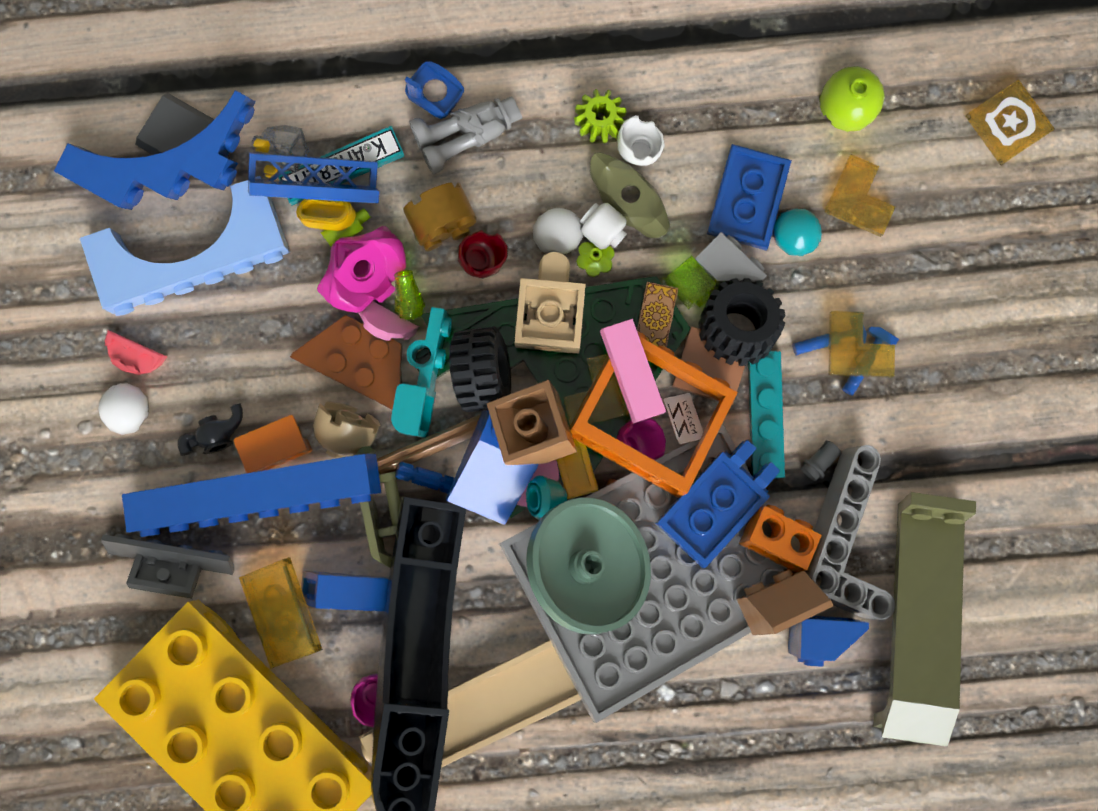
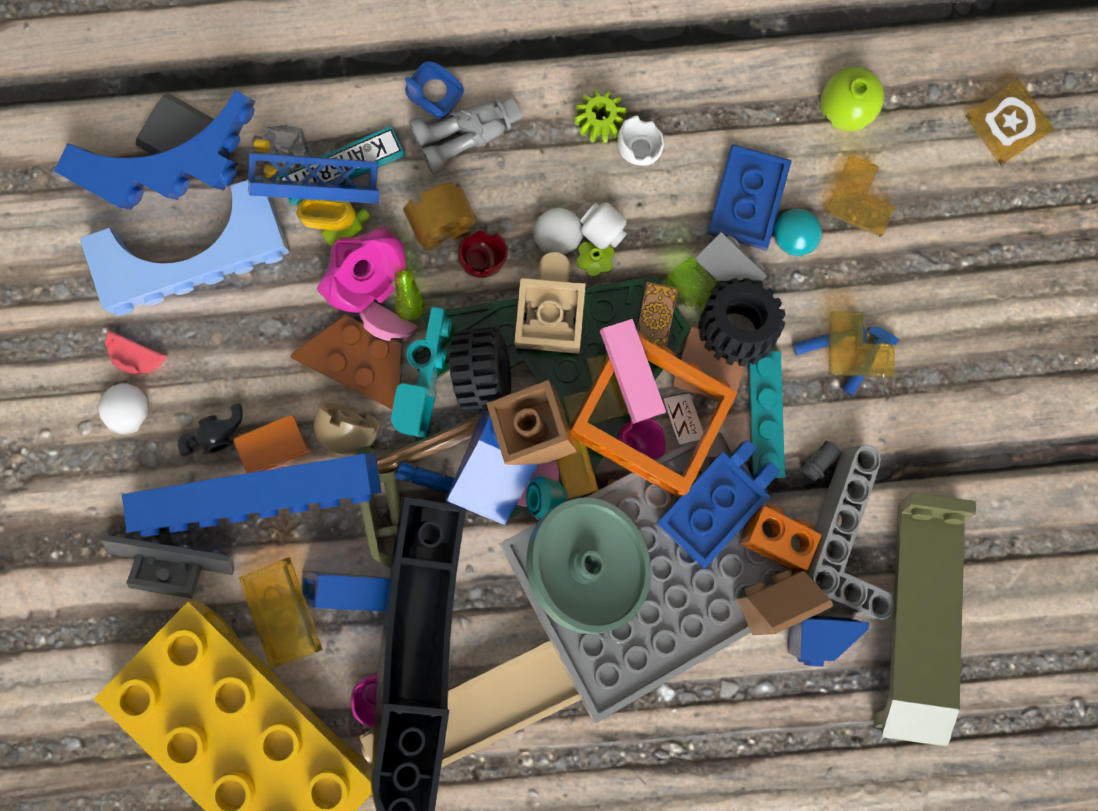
olive piece [590,152,670,238] -> none

